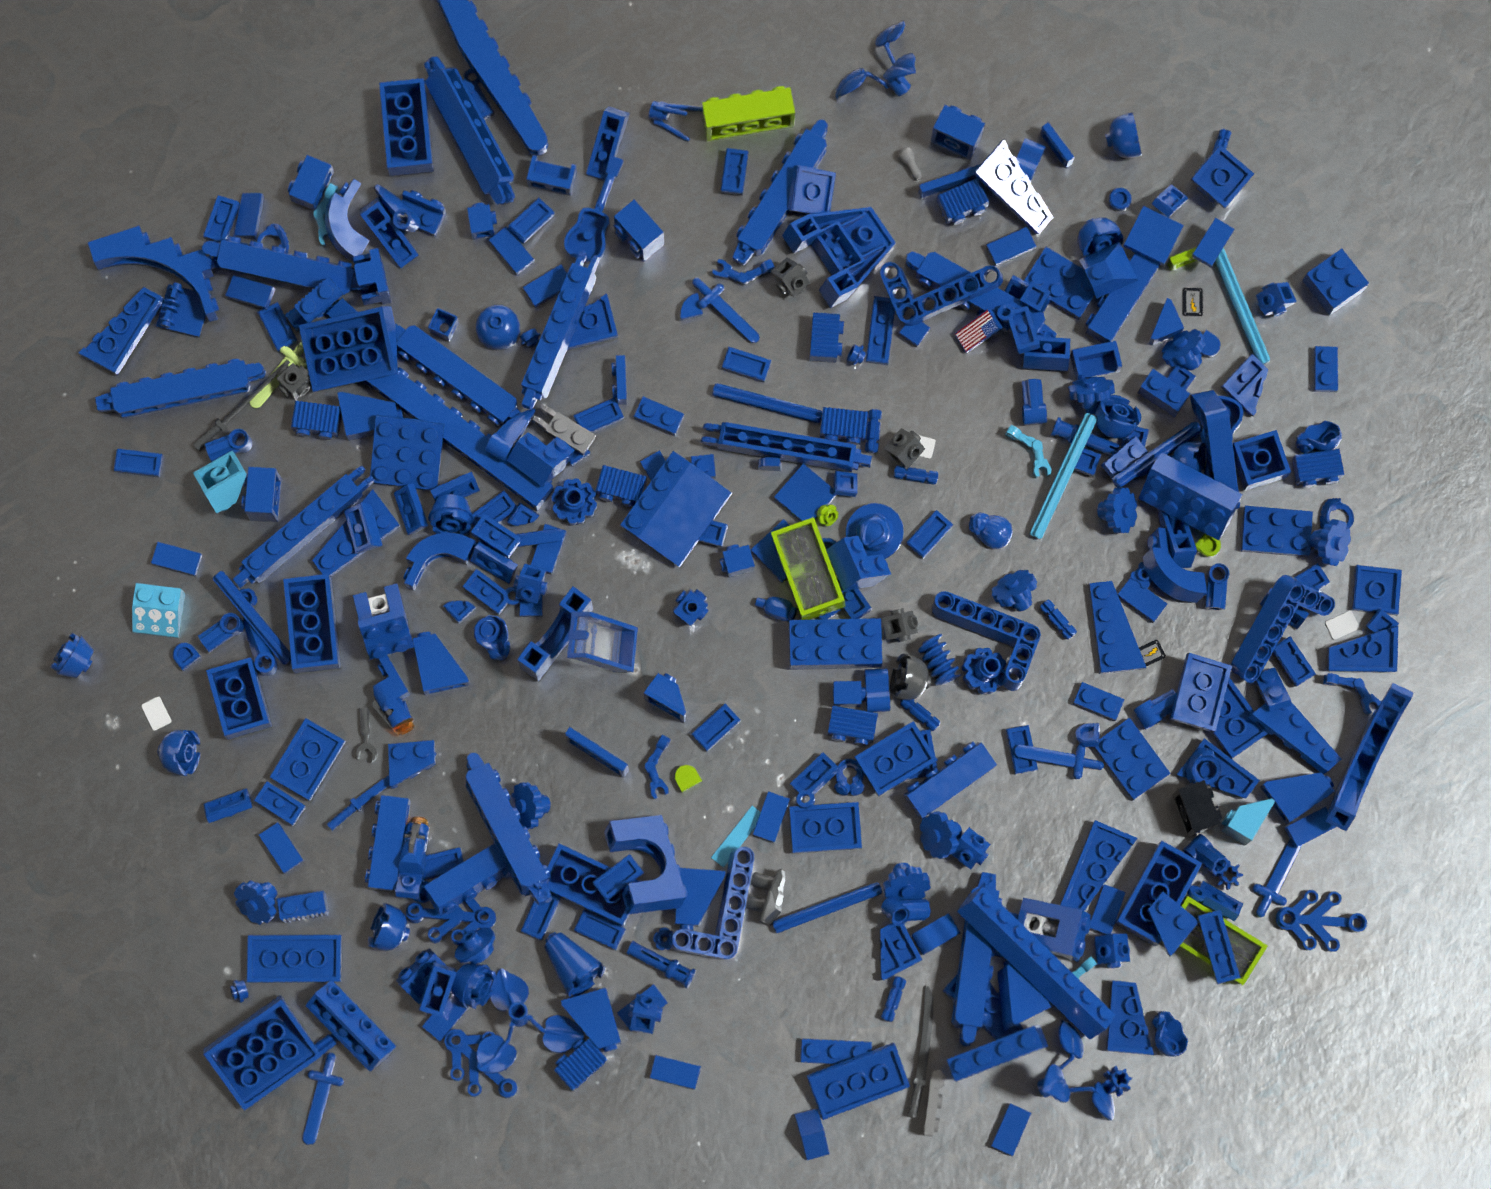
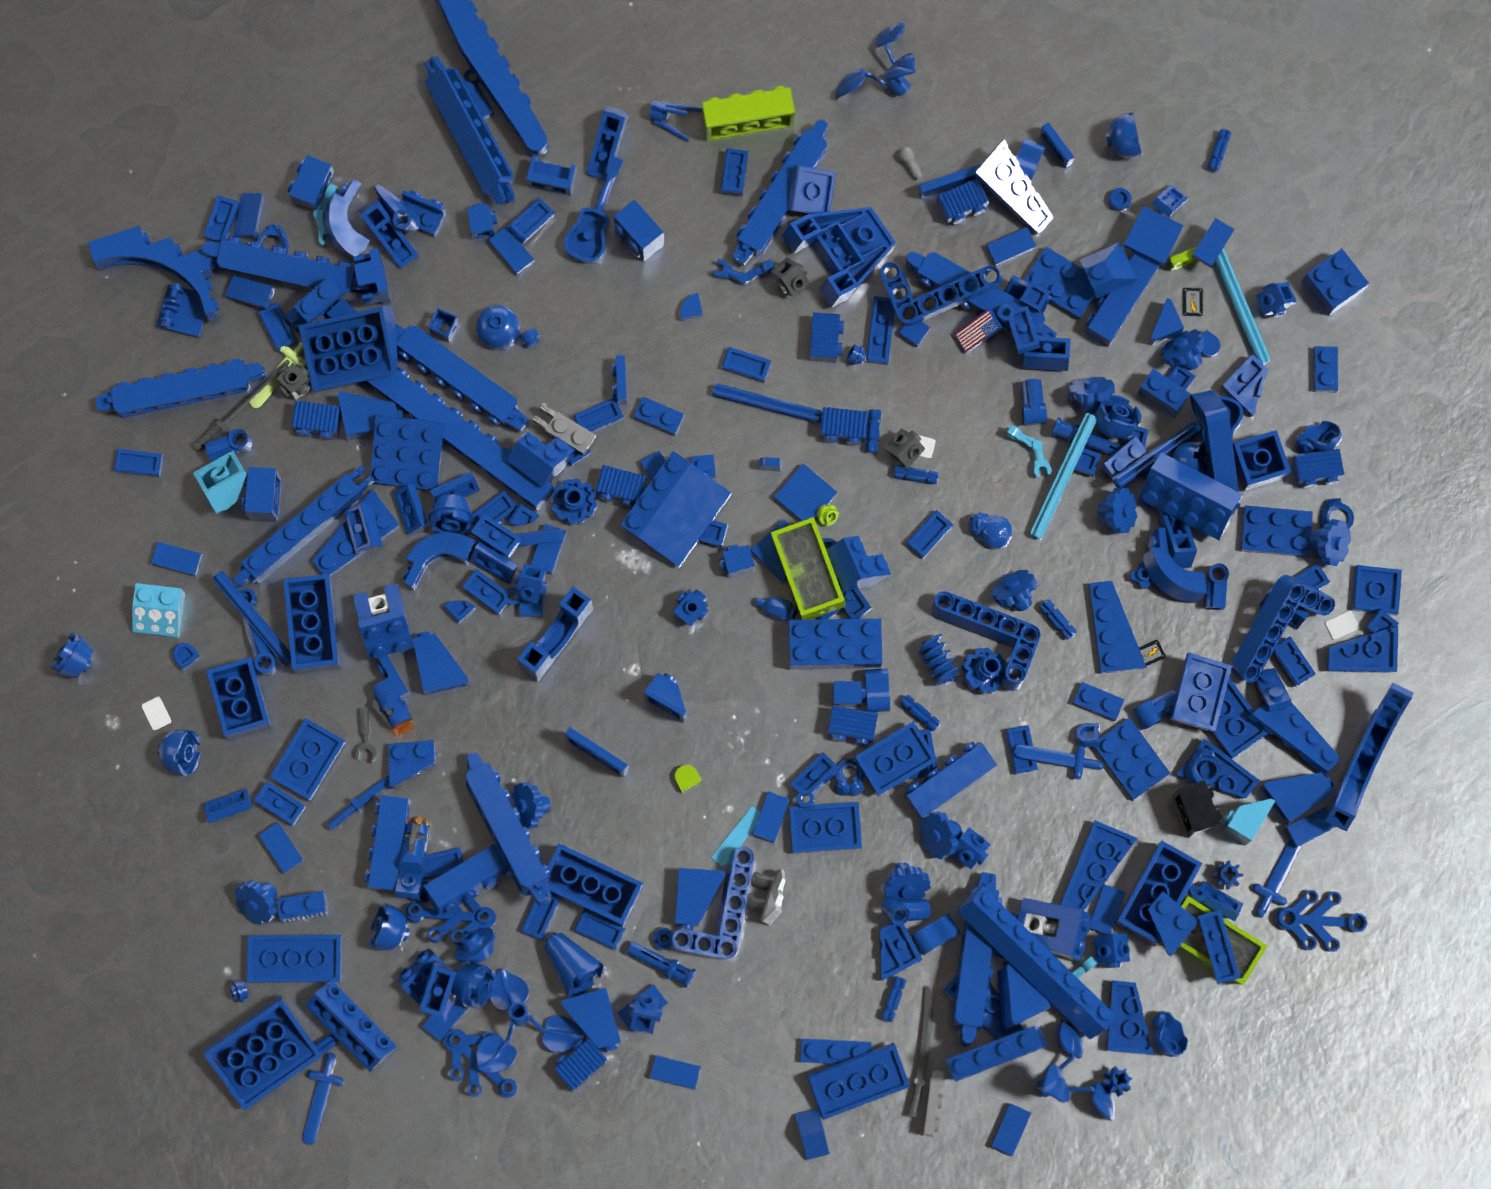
blue wing [78,287,165,375] -> none
blue piece [198,613,244,653] -> none
blue brick [379,78,434,176] -> none
blue hair [474,615,511,660] -> none
blue piece [485,409,536,462] -> none
blue hinge [521,251,600,410] -> none
blue tile [523,264,567,307] -> none
blue wing [567,294,618,350] -> none
door [567,612,638,673] -> none
blue tile [592,854,644,901] -> none
arch [604,815,687,915] -> none
blue piece [645,735,671,799] -> none
blue tile [691,704,741,751] -> none
blue sword [692,278,760,343] -> none
blue hinge [701,422,872,472] -> none
blue axle [772,882,882,933] -> none
blue tile [833,471,857,497] -> none
blue hat [846,503,904,559] -> none
dark grey brick [881,608,918,642] -> none
dark grey cylinder [890,653,931,700] -> none
blue brick [930,105,985,160] -> none
blue panel [1070,341,1122,381] -> none
blue cylinder [1077,218,1124,257] -> none
blue tile [1118,577,1167,623] -> none
blue piece [1183,834,1229,875] -> none
blue panel [1190,145,1254,209] -> none
lime tile [1195,534,1221,558] -> none
blue piece [1323,673,1381,715] -> none

